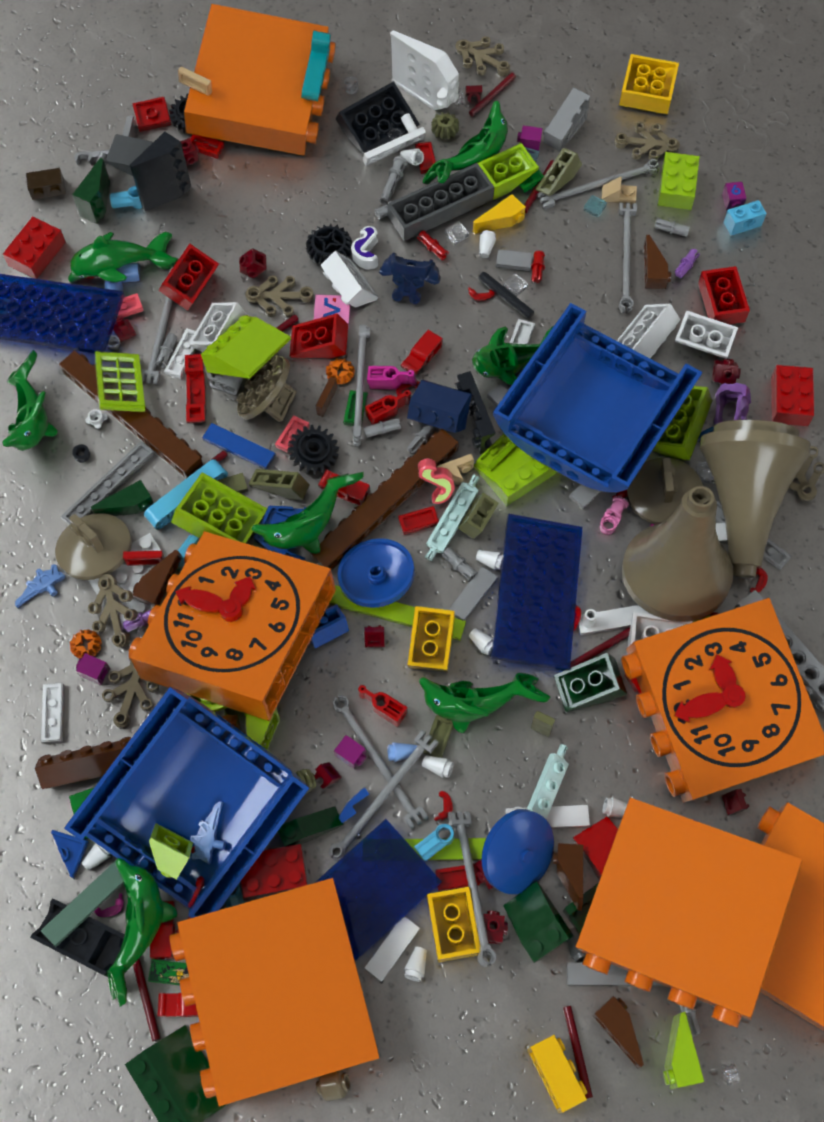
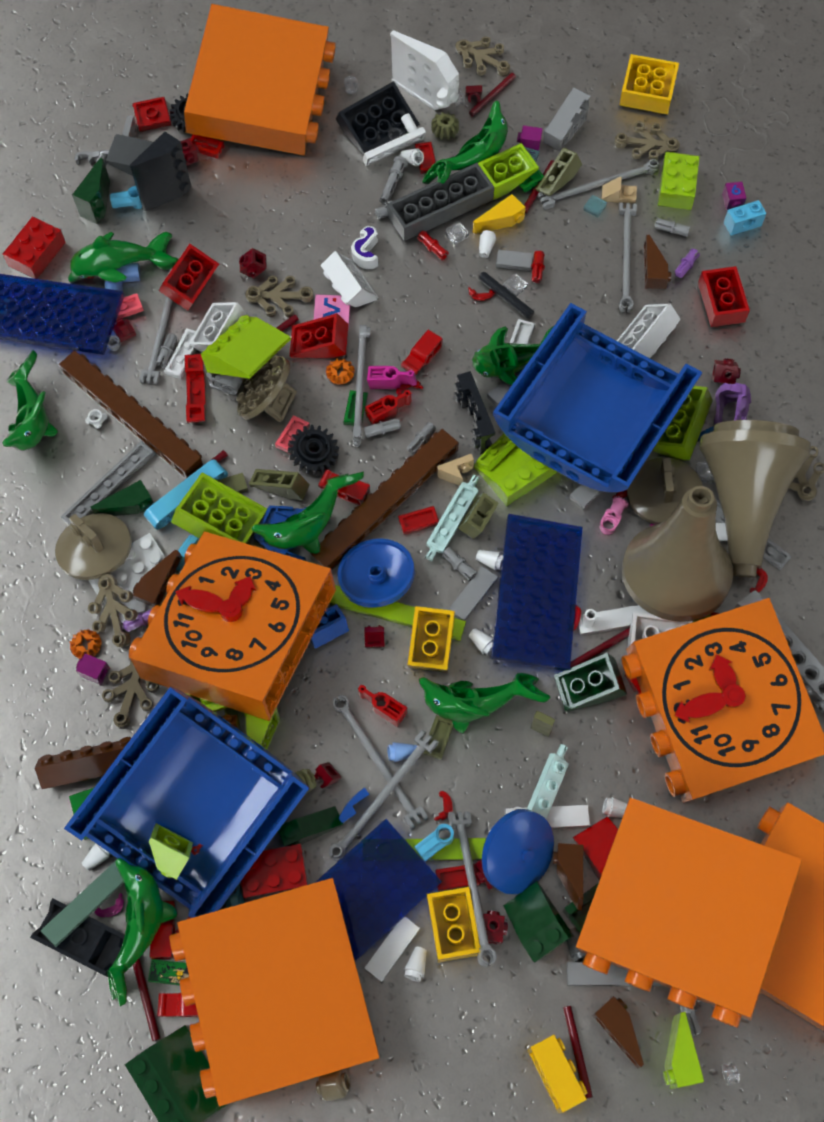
medium blue piece [15,564,66,608] -> none
dark brown brick [26,167,66,200] -> none
white tile [41,683,64,744] -> none
blue tile [51,830,89,879] -> none
black bush [72,444,90,463] -> none
lime piece [95,351,145,412] -> none
red tile [123,550,165,566] -> none
tan tile [178,66,212,96] -> none
red piece [188,876,205,908] -> none
medium blue piece [190,801,226,864] -> none
blue tile [202,423,276,470] -> none
teal beam [301,31,331,102] -> none
black gear [306,223,352,266] -> none
reddish brown tile [315,377,338,417] -> none
magenta brick [334,735,367,769] -> none
dark blue piece [379,253,441,304] -> none
dark blue slope [407,380,472,433] -> none
coral animal [418,458,455,504] -> none
white cone [422,755,454,778] -> none
white slope [675,310,738,359] -> none
dark red tile [722,789,750,815] -> none
red brick [771,365,814,426] -> none

